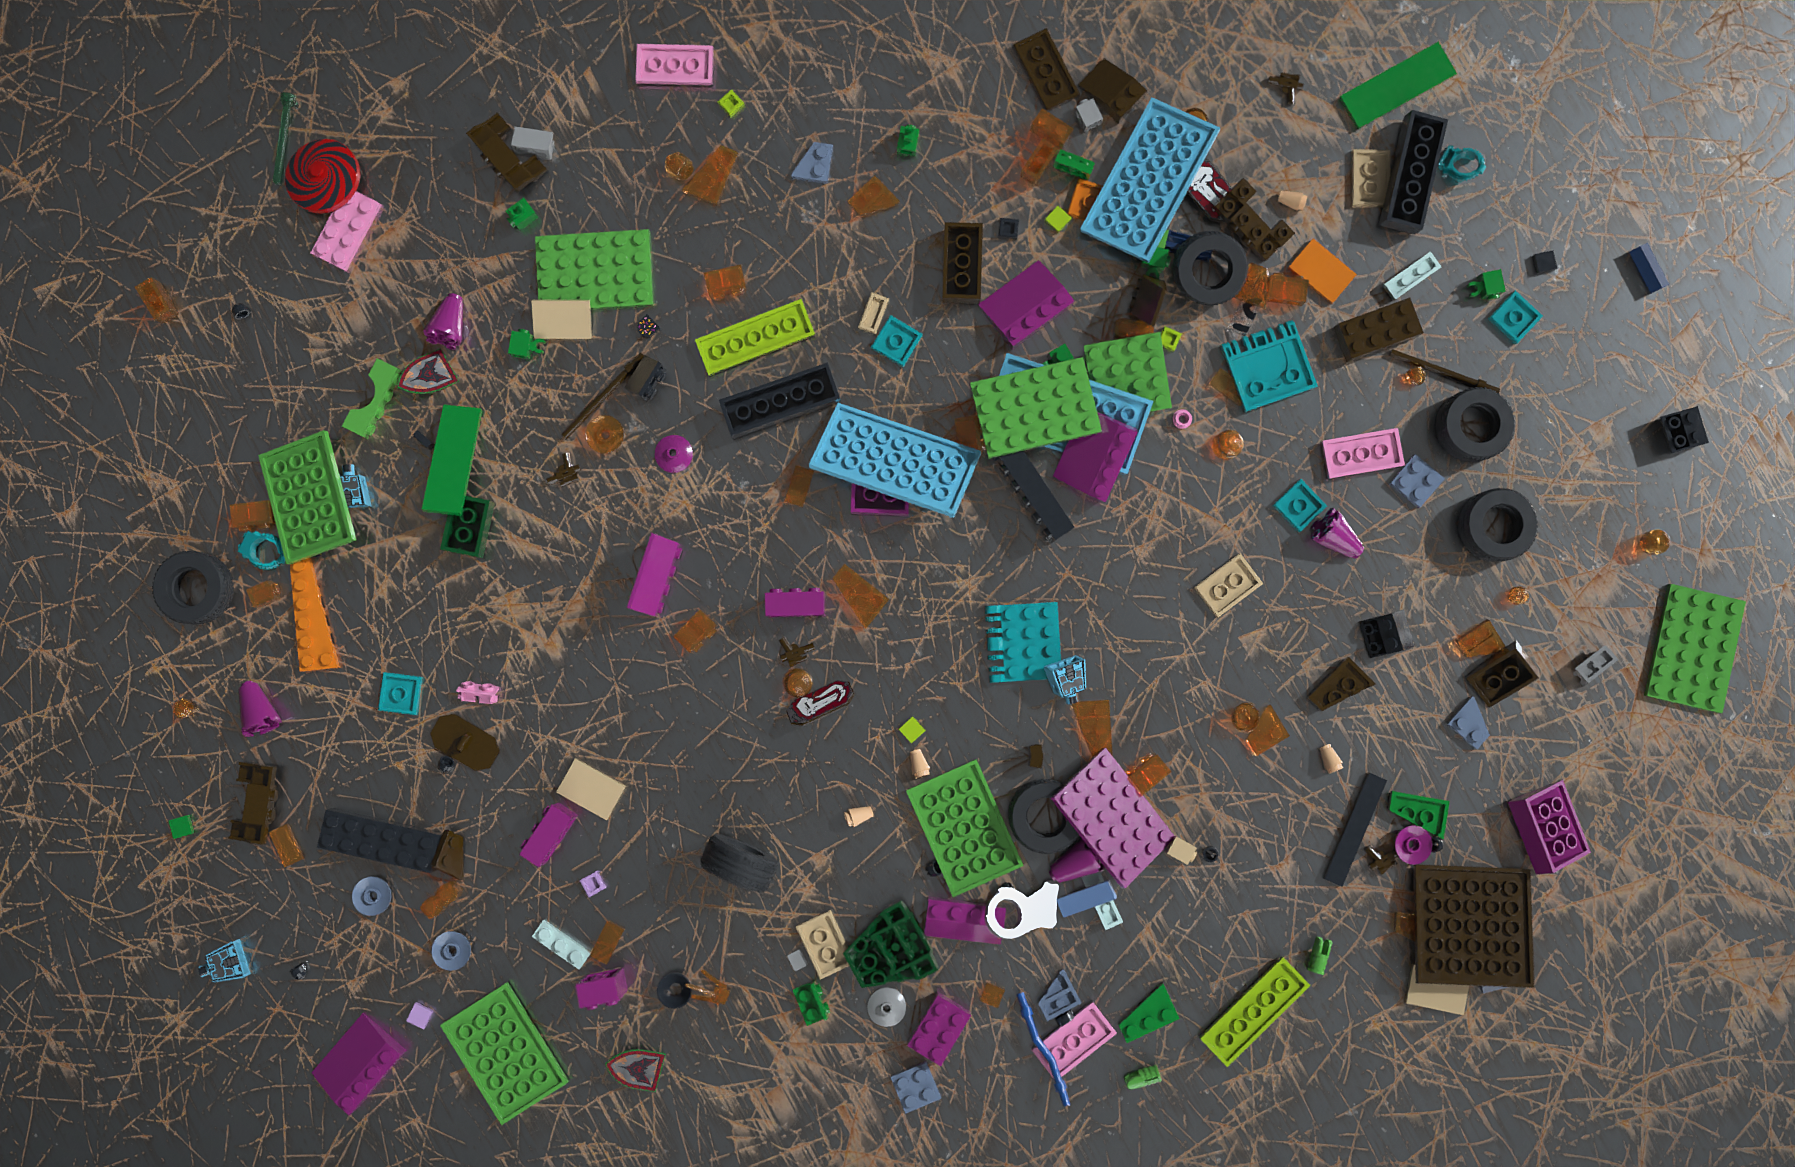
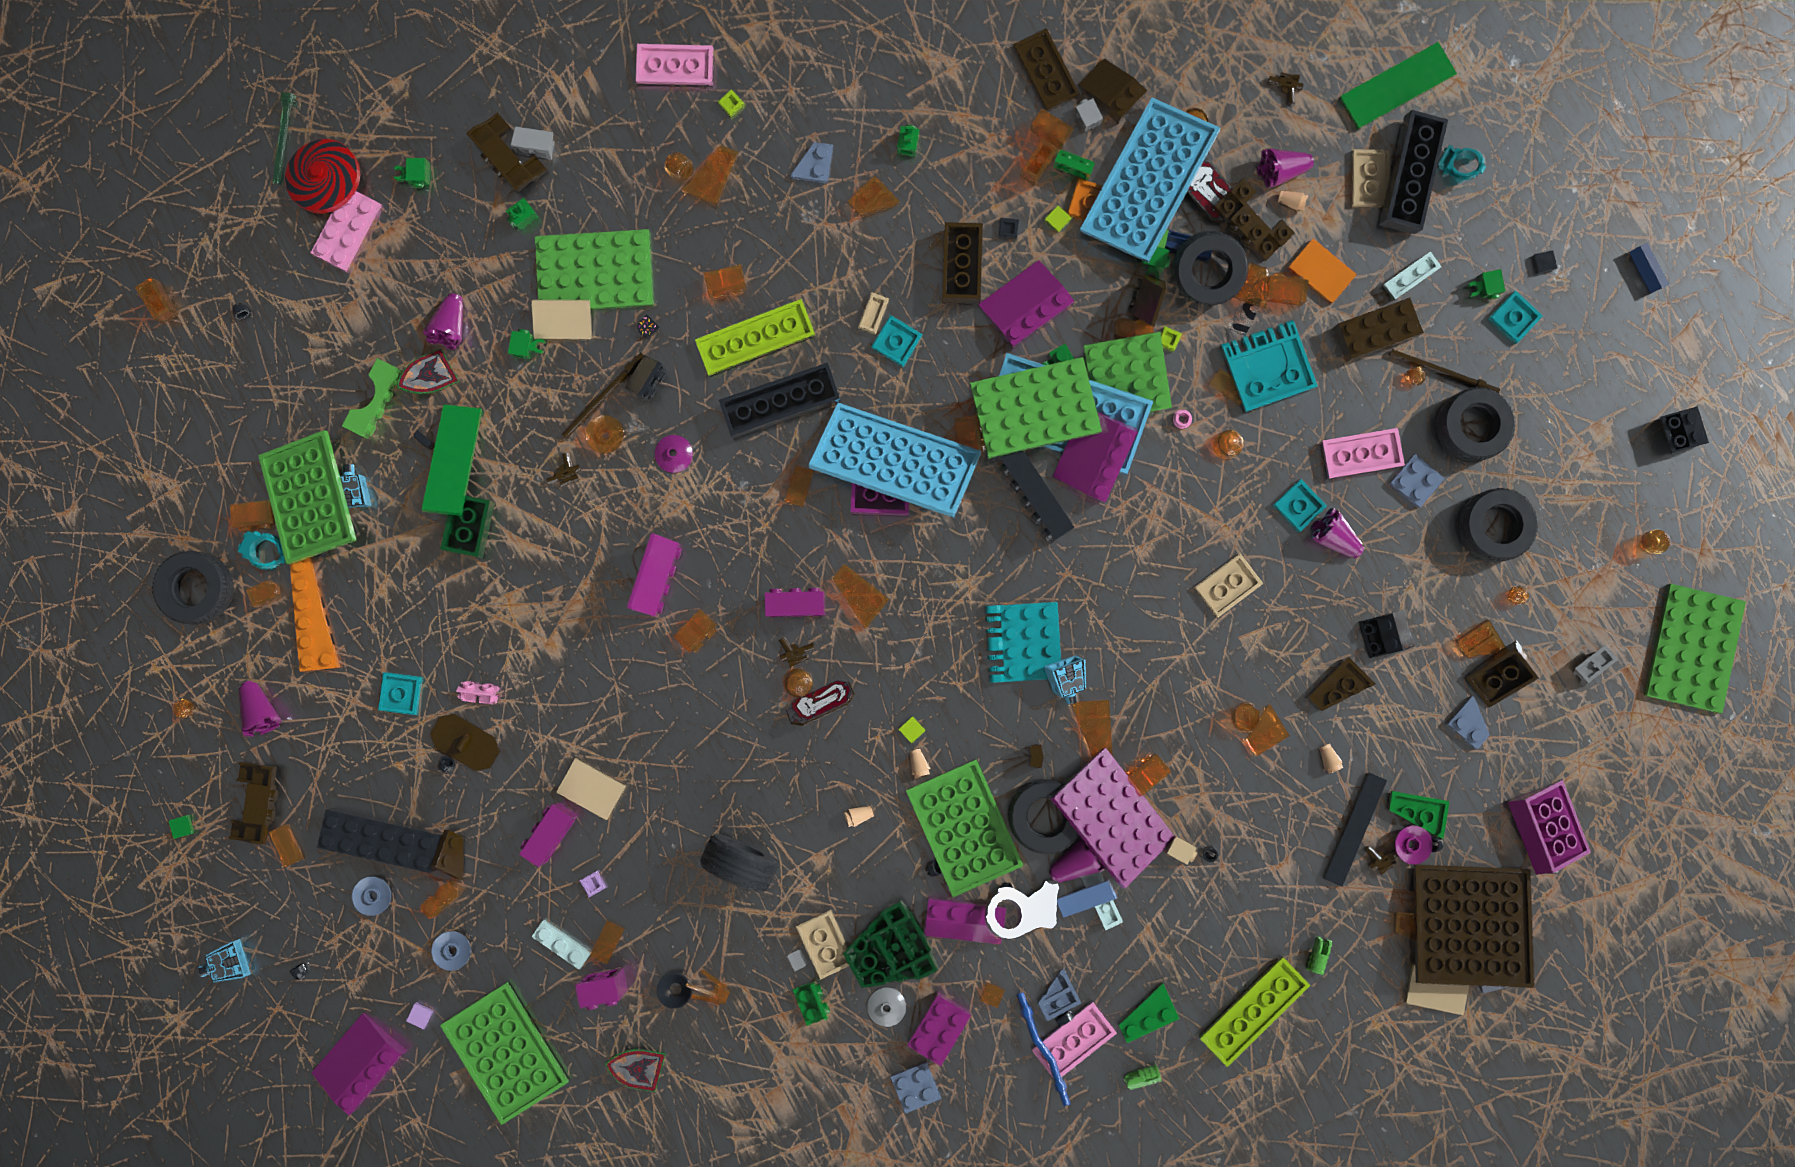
none -> green brick [394,158,430,188]
none -> magenta cone [1257,148,1314,188]

